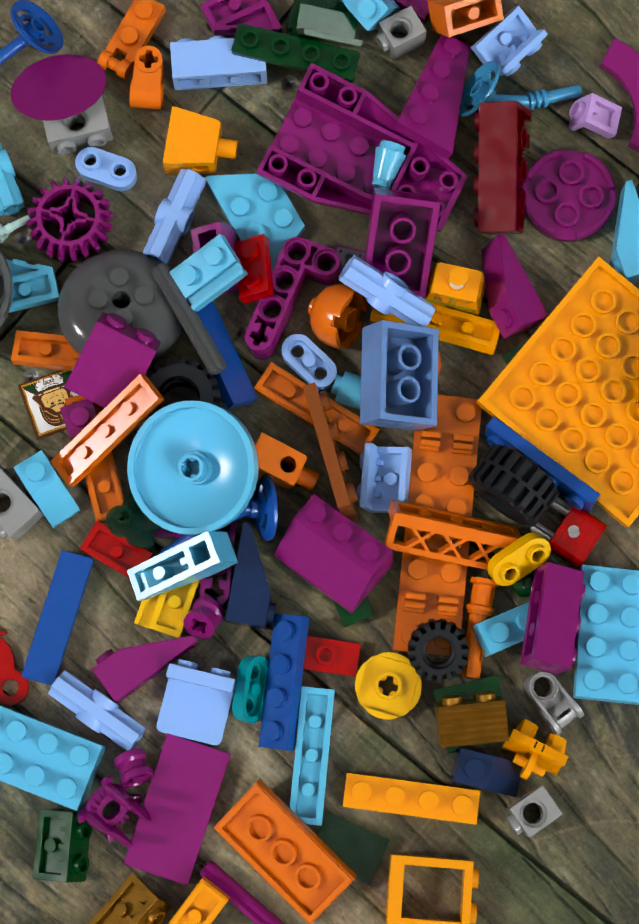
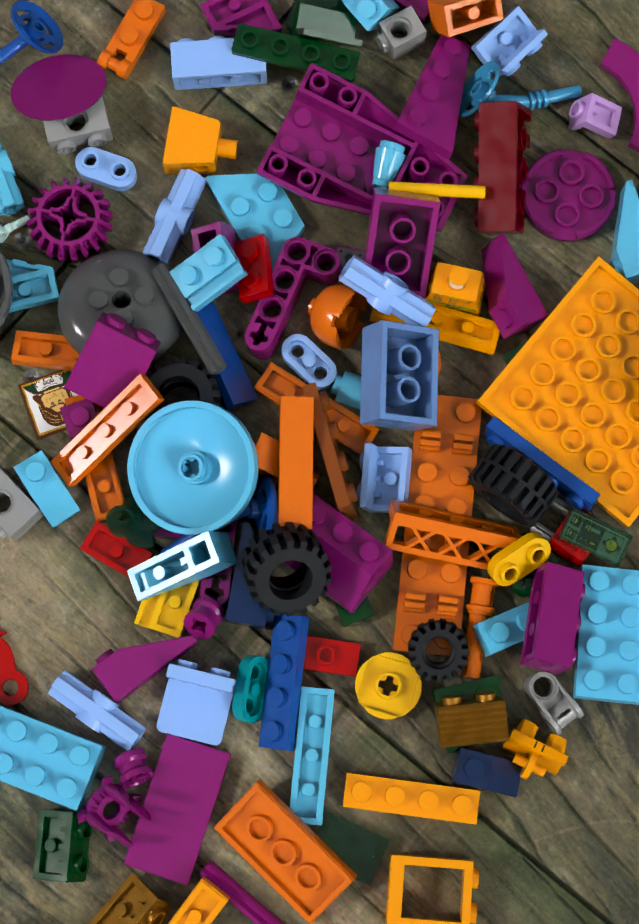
blue tile [21,550,94,686] -> none
orange piece [129,45,164,110] -> none
light grey brick [506,785,563,838] -> none
none -> black tyre [241,522,332,616]
none -> orange tile [278,396,314,531]
none -> yellow bar [388,181,486,199]
none -> clear green tile [558,507,633,567]

